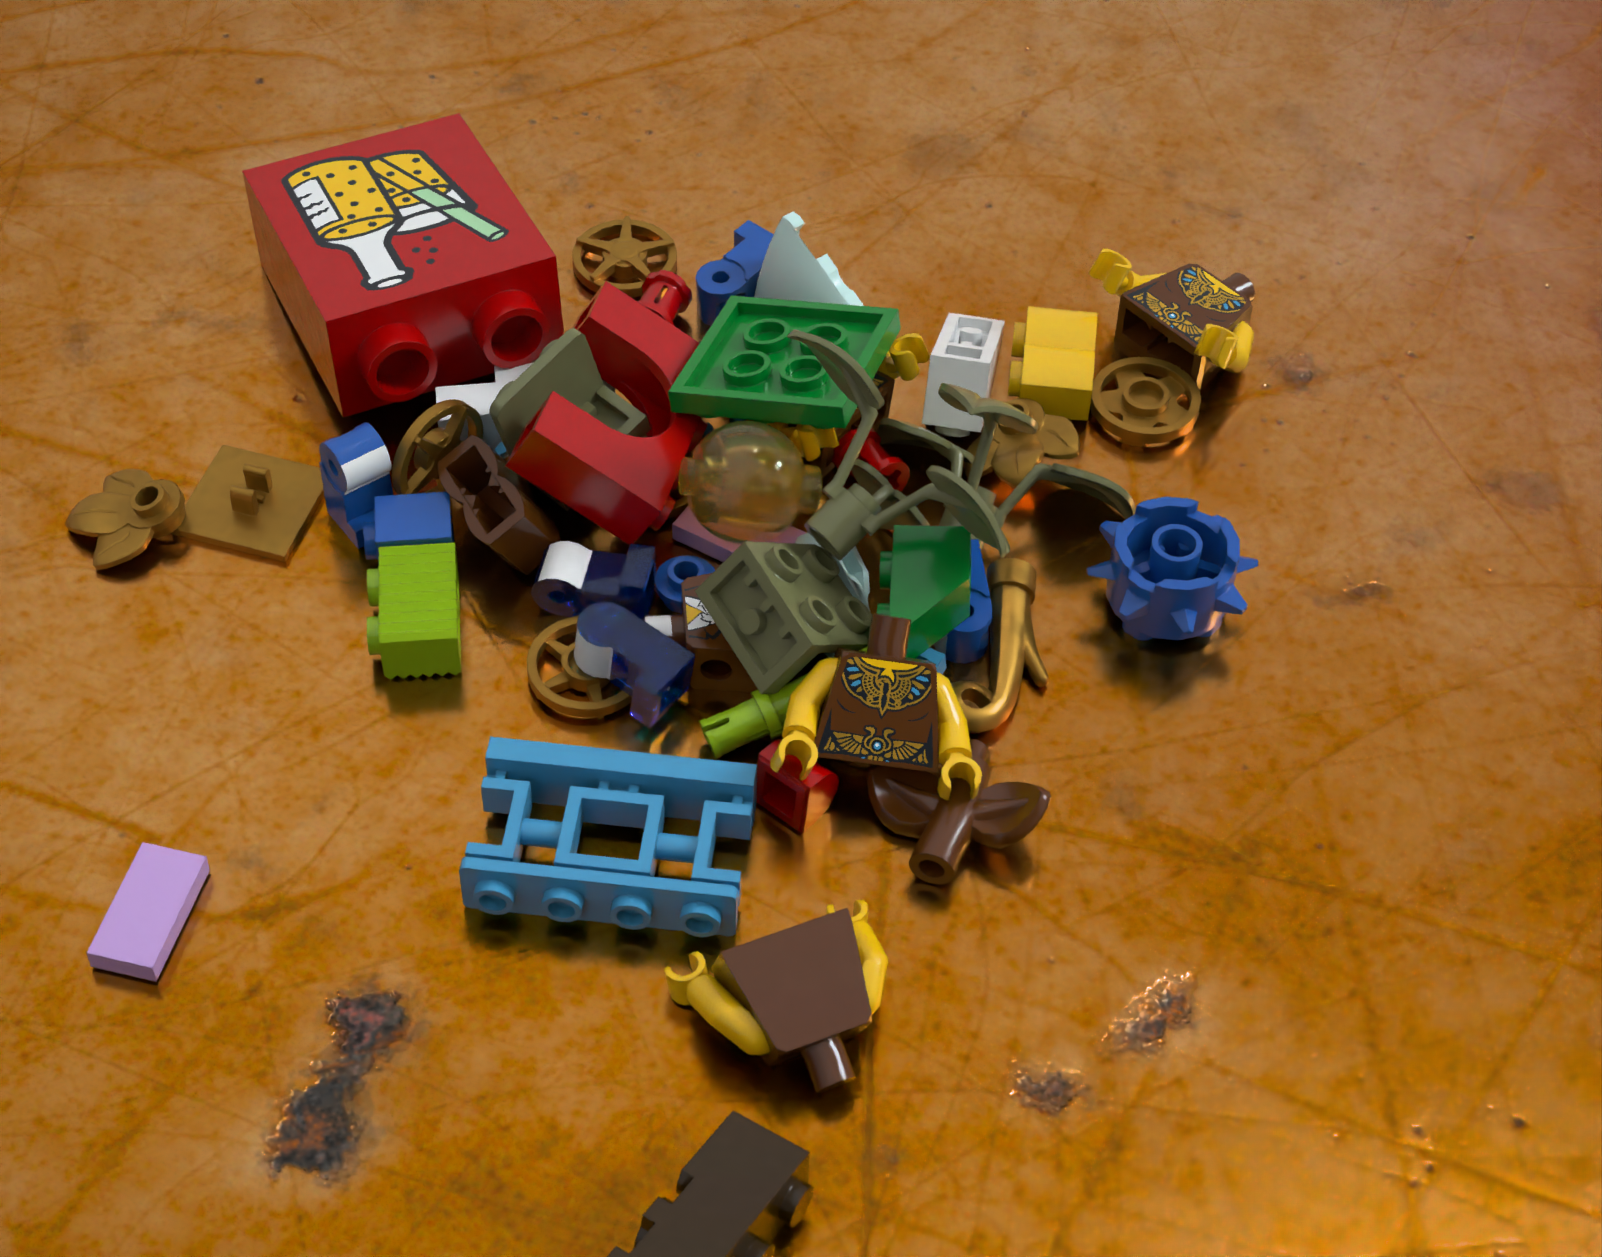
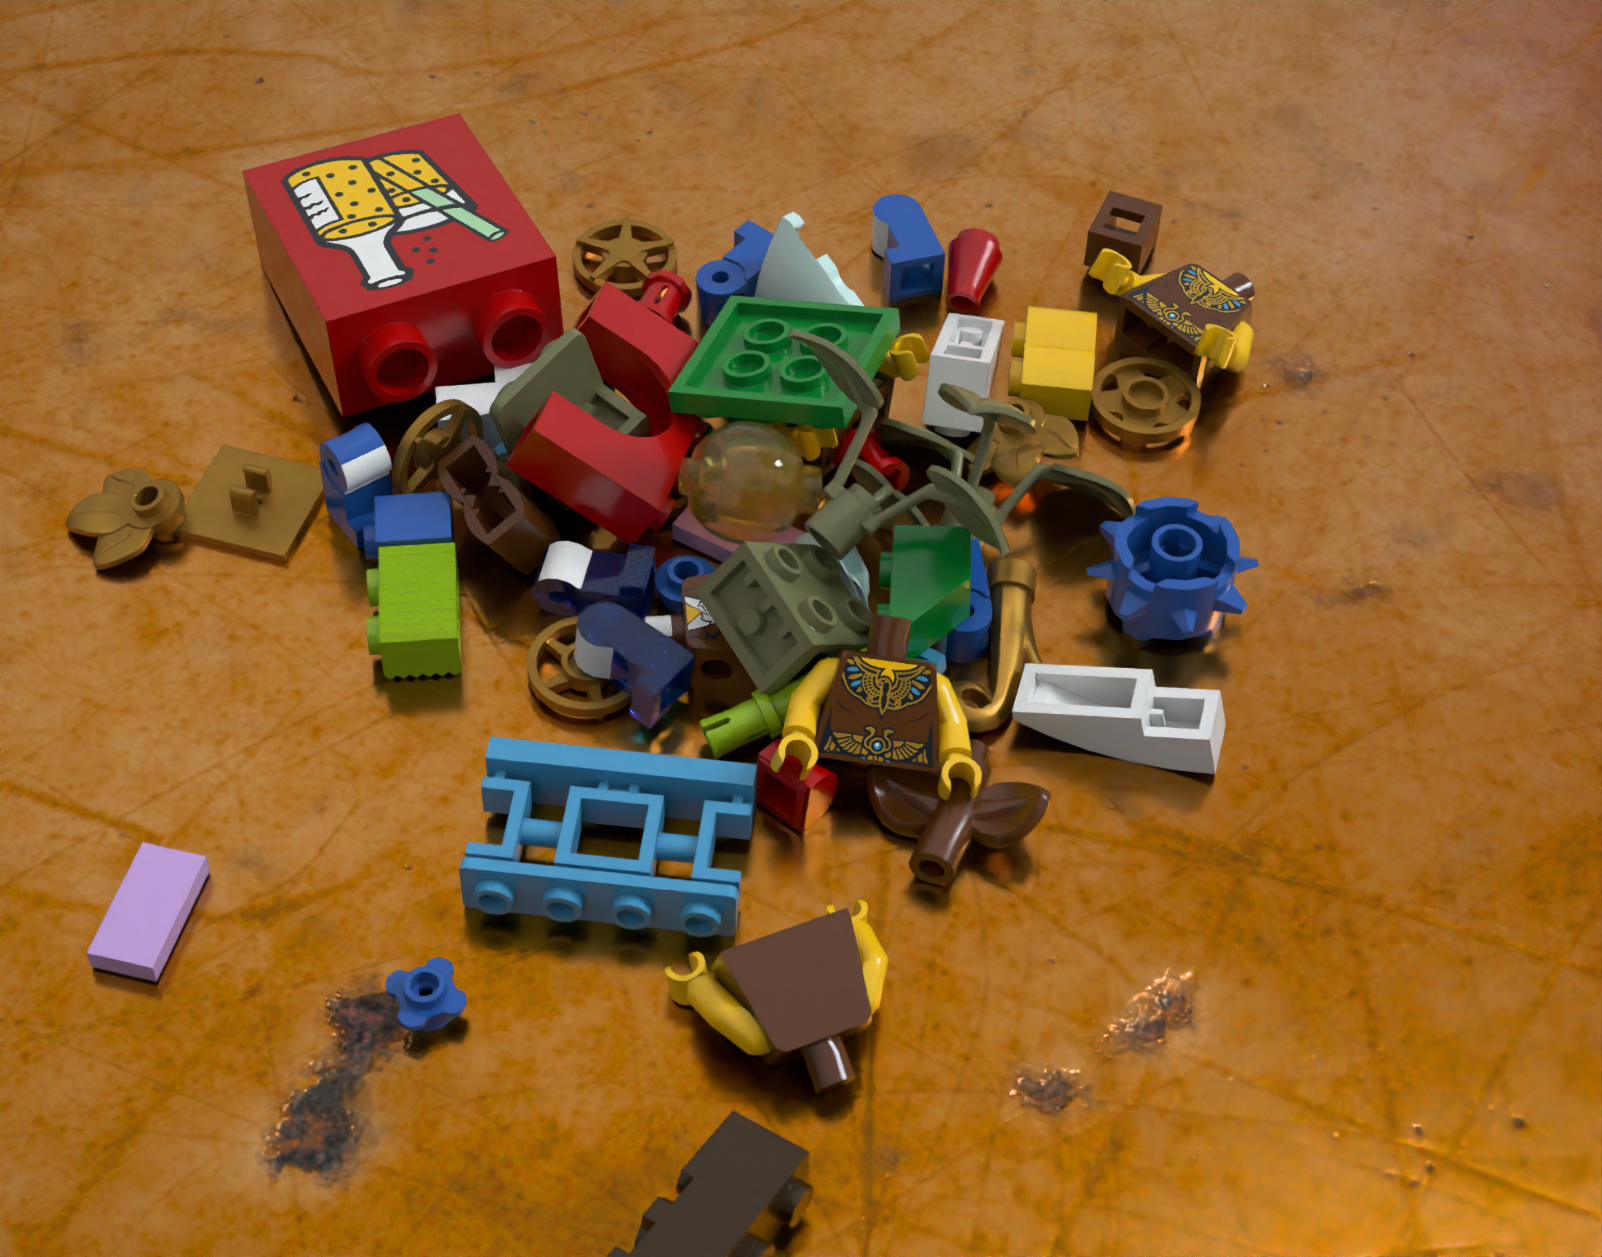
none -> blue plate [385,957,467,1031]
none -> blue leg [871,194,945,302]
none -> red cone [945,228,1003,314]
none -> white slope [1012,663,1226,774]
none -> reddish brown brick [1084,191,1163,275]

